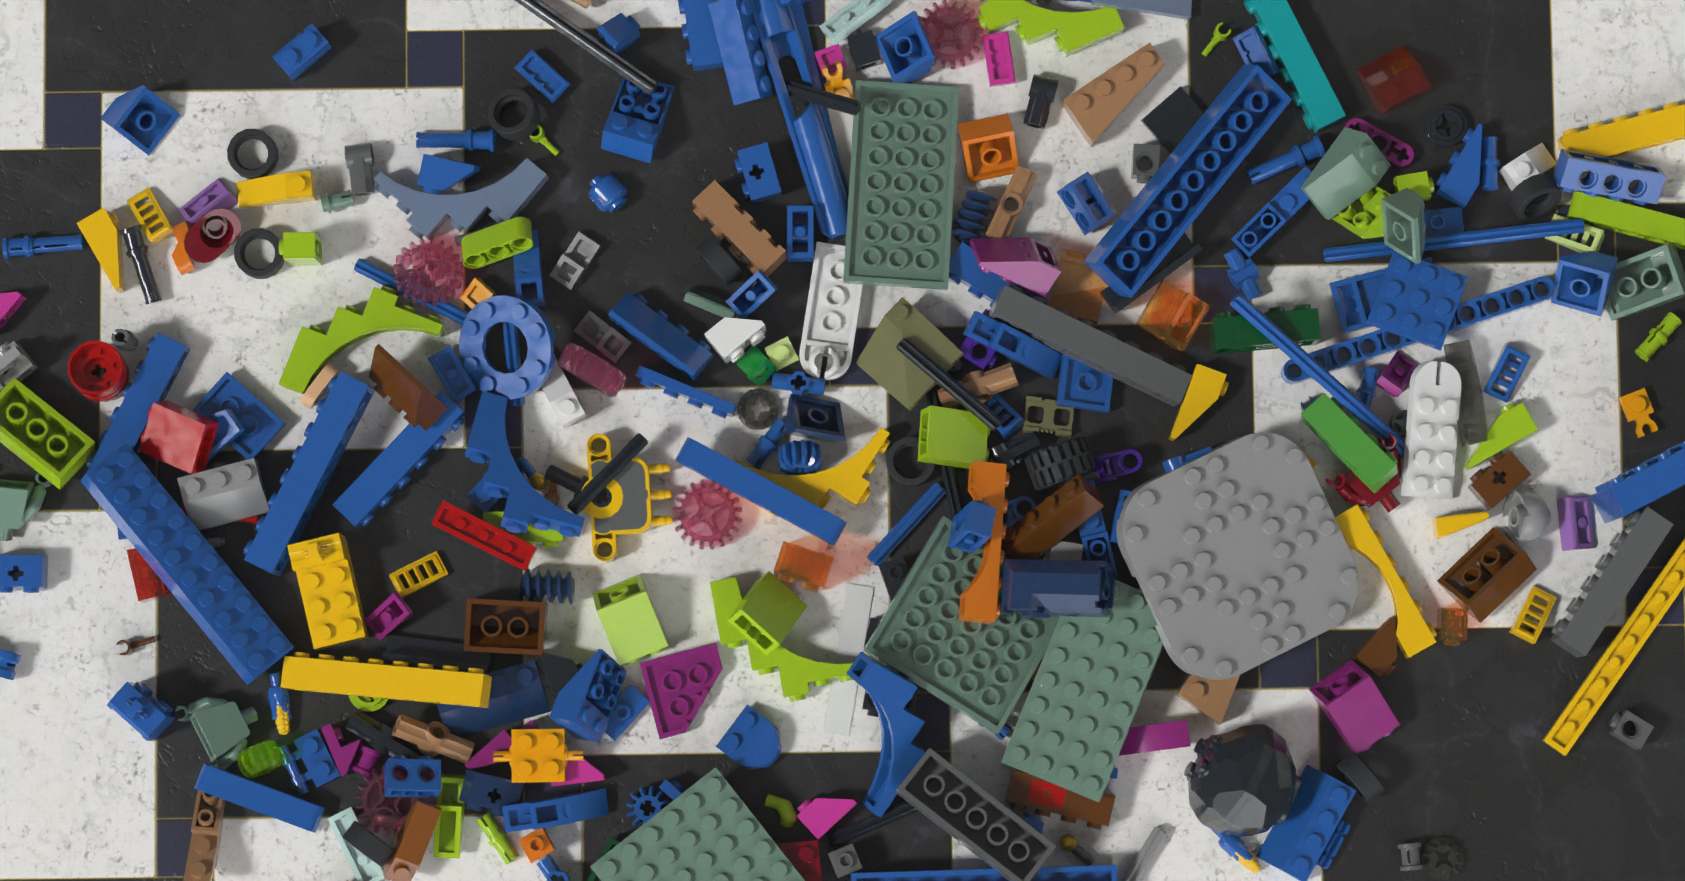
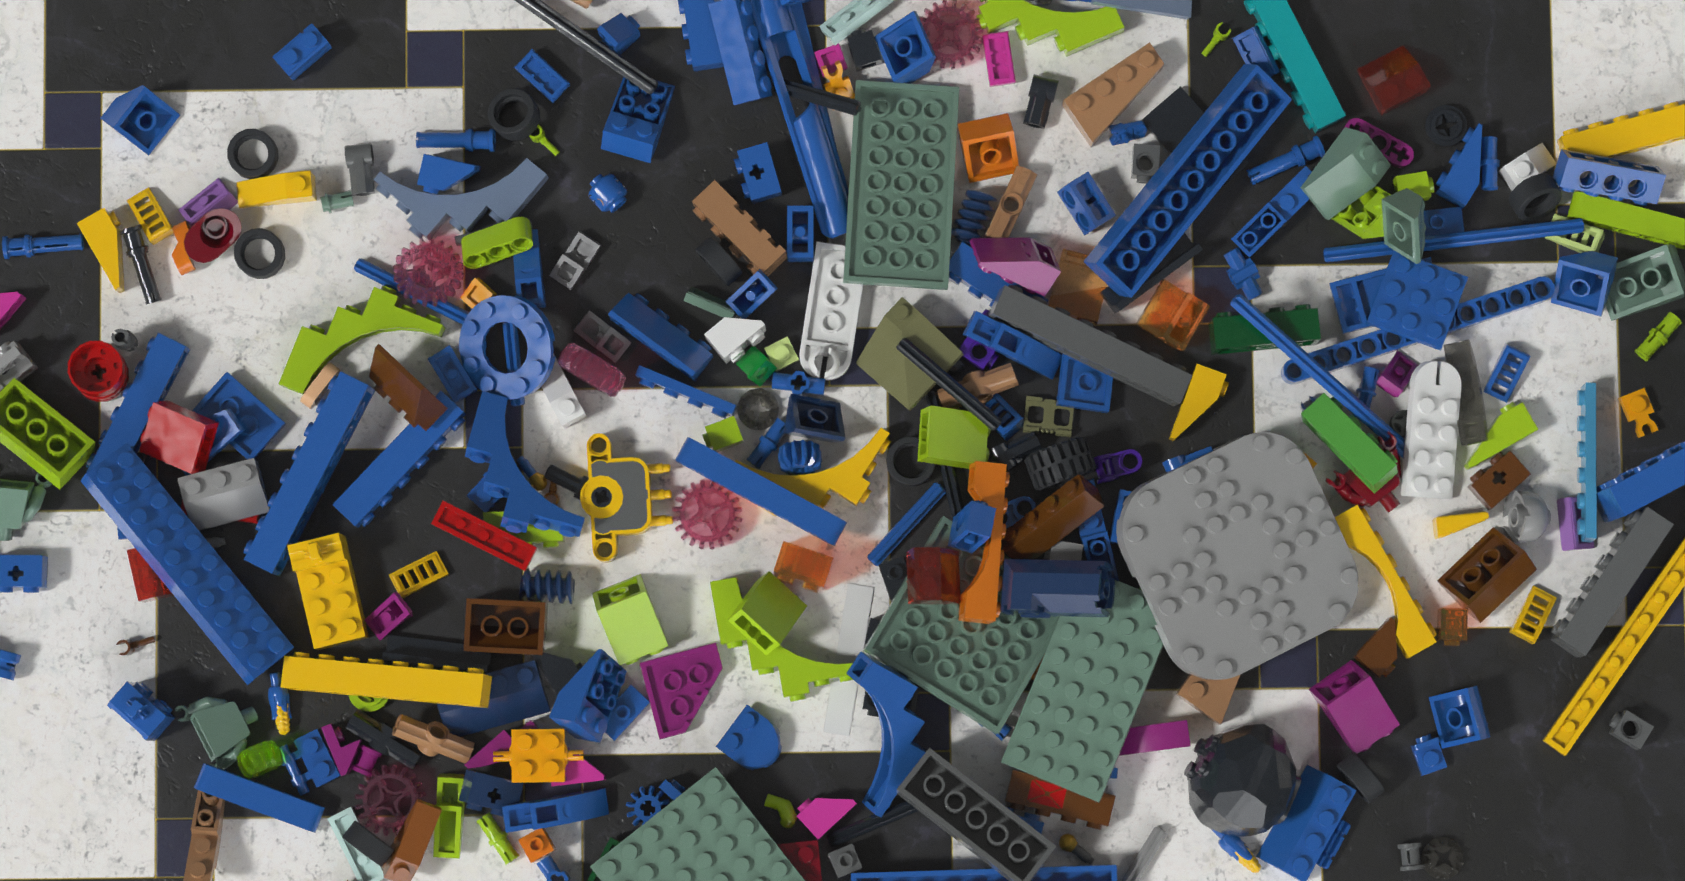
lime brick [279,232,322,265] -> none
blue brick [384,755,441,798] -> none
black axle [567,433,648,515] -> none
none -> lime brick [702,416,744,452]
none -> clear red slope [906,547,961,604]
none -> blue piece [1109,121,1147,146]
none -> blue bracket [1411,734,1447,776]
none -> blue brick [1429,686,1491,748]
none -> dark azure plate [1577,382,1597,542]

